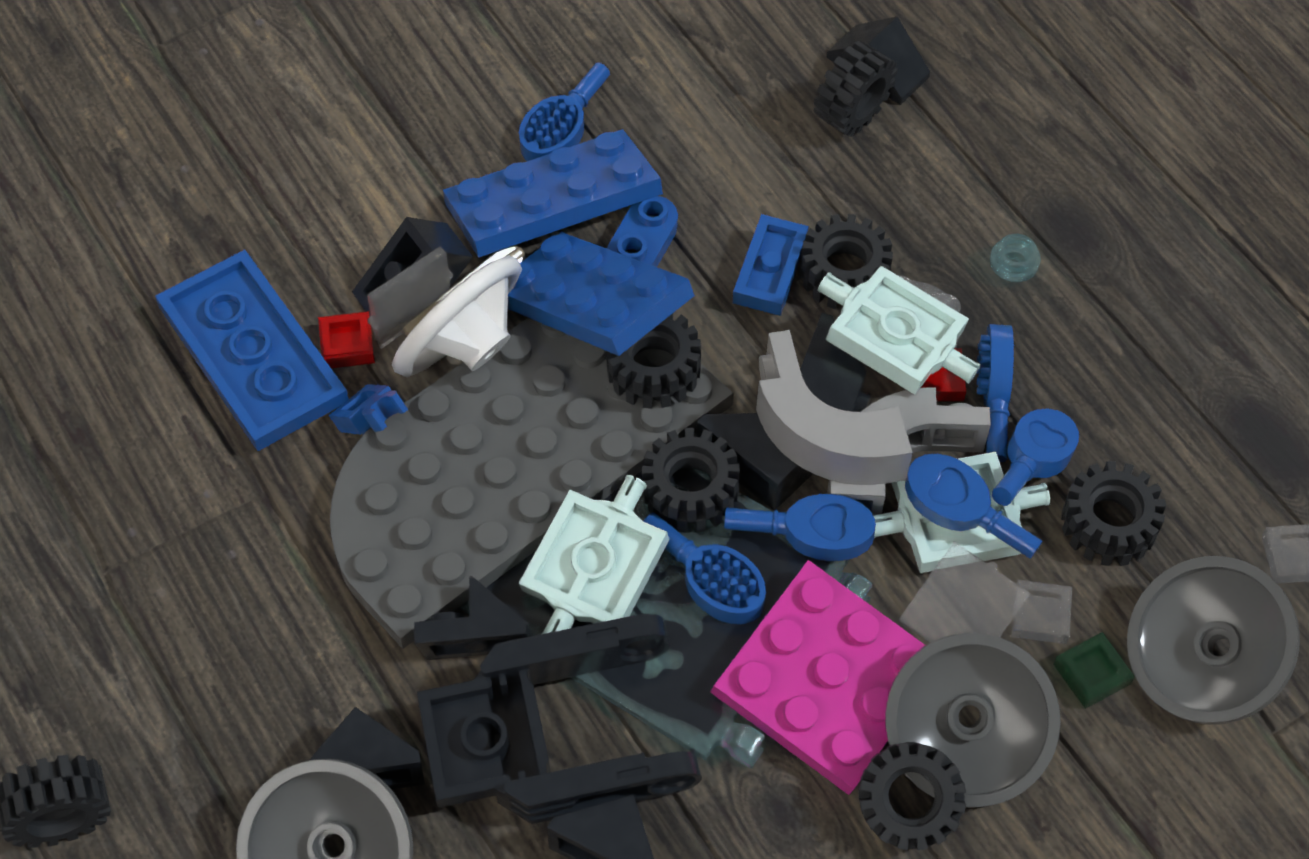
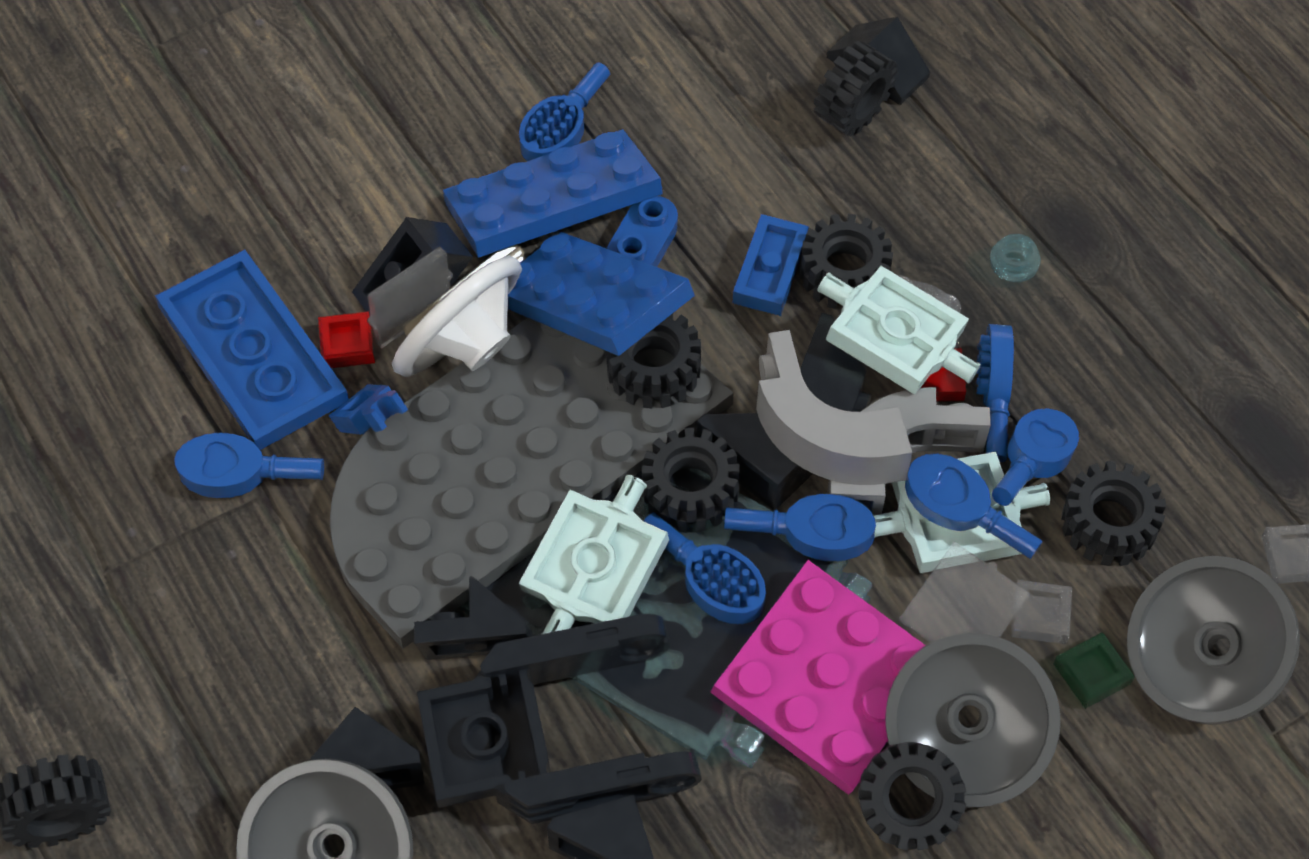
none -> blue piece [175,433,324,498]

